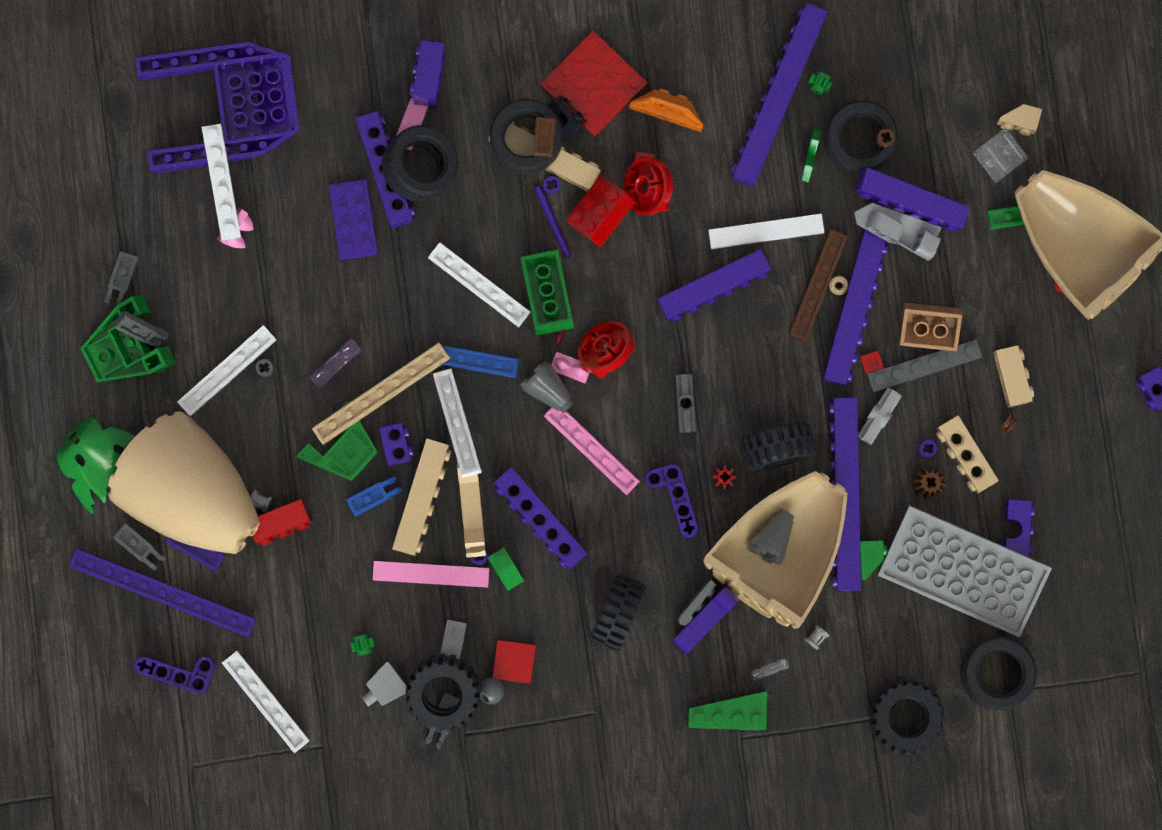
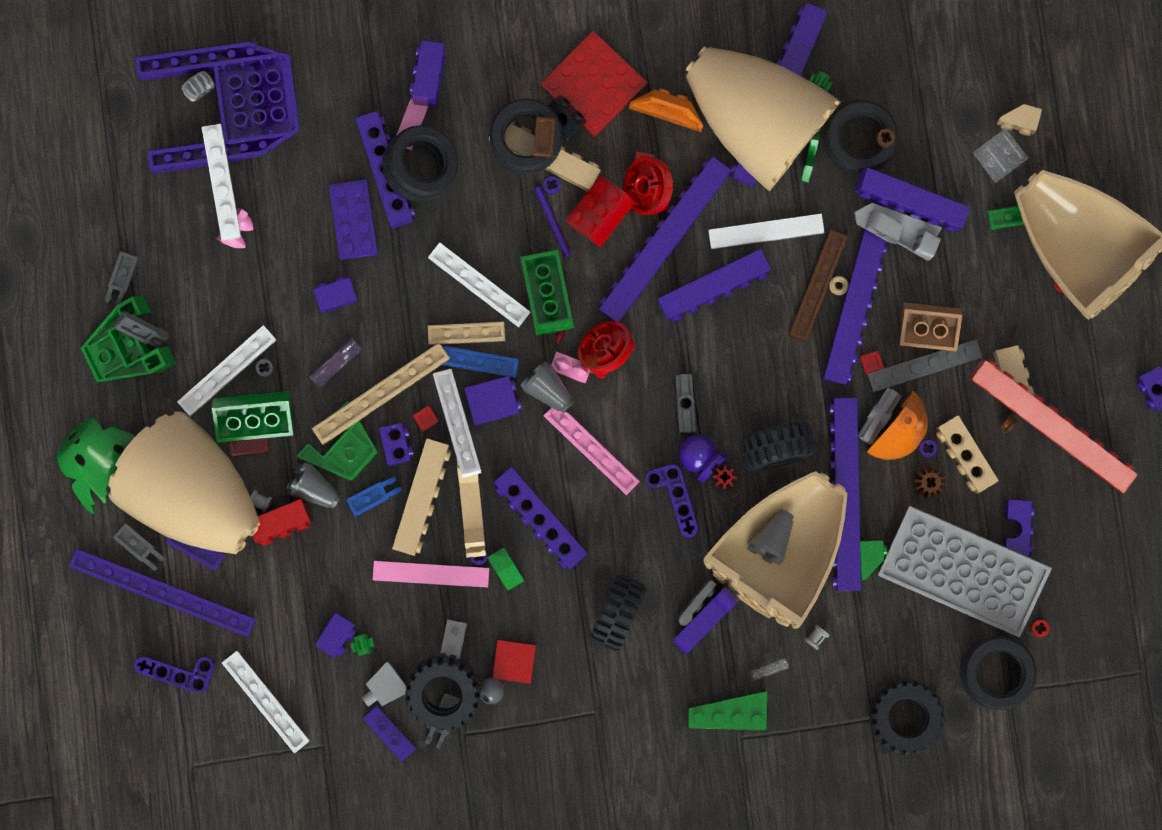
none -> light grey gear [181,71,215,102]
none -> green slope [212,391,294,443]
none -> dark red tile [229,438,270,456]
none -> dark grey cone [284,462,341,509]
none -> dark purple brick [313,276,358,313]
none -> dark purple brick [315,613,357,658]
none -> dark purple plate [363,706,416,762]
none -> red tile [412,405,439,432]
none -> tan tile [428,322,505,345]
none -> dark purple panel [464,376,522,427]
none -> dark purple brick [599,157,731,322]
none -> dark purple tile [679,435,728,484]
none -> tan panel [686,46,841,191]
none -> orange cone [867,391,928,460]
none -> brick [969,359,1137,493]
none -> red bush [1031,620,1049,637]

